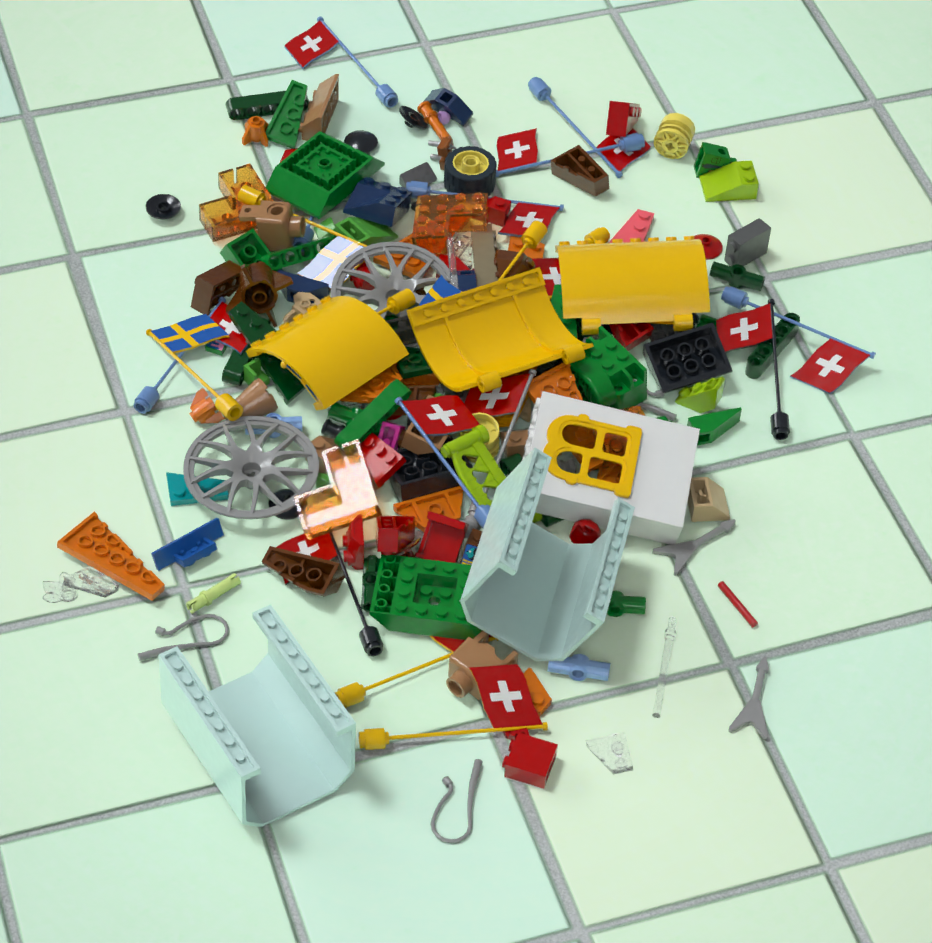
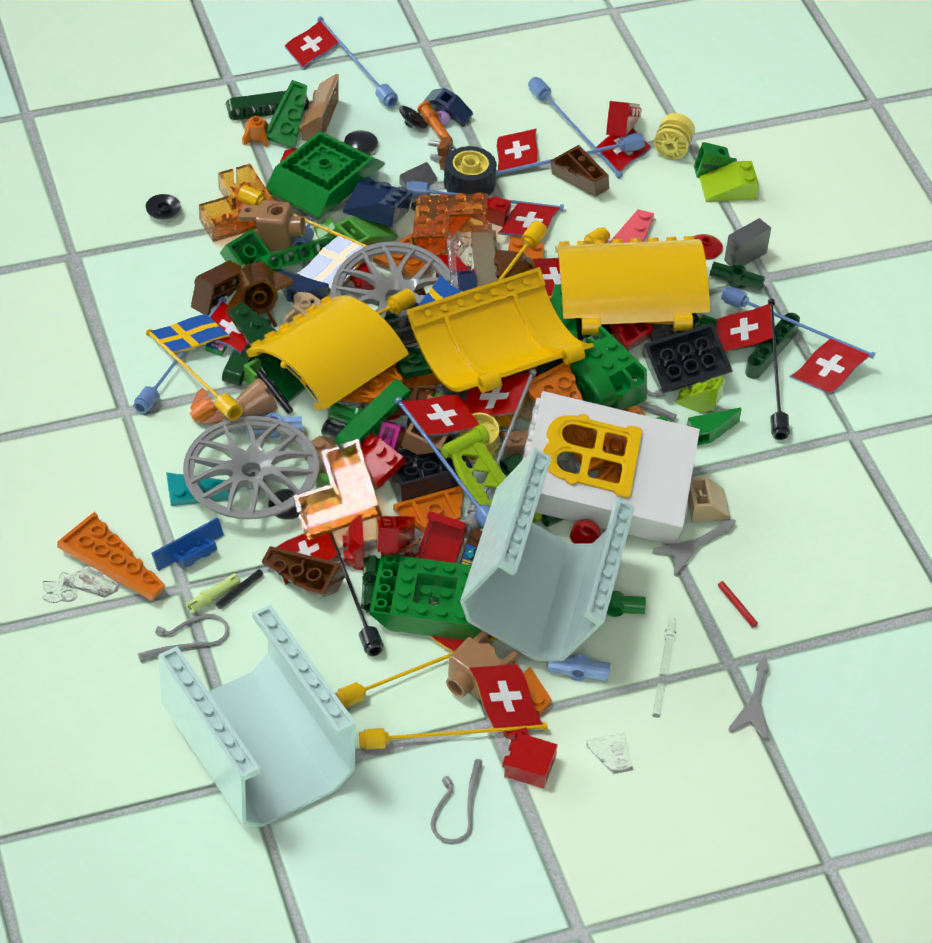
none -> black bar [216,569,264,609]
none -> black bar [255,369,293,414]

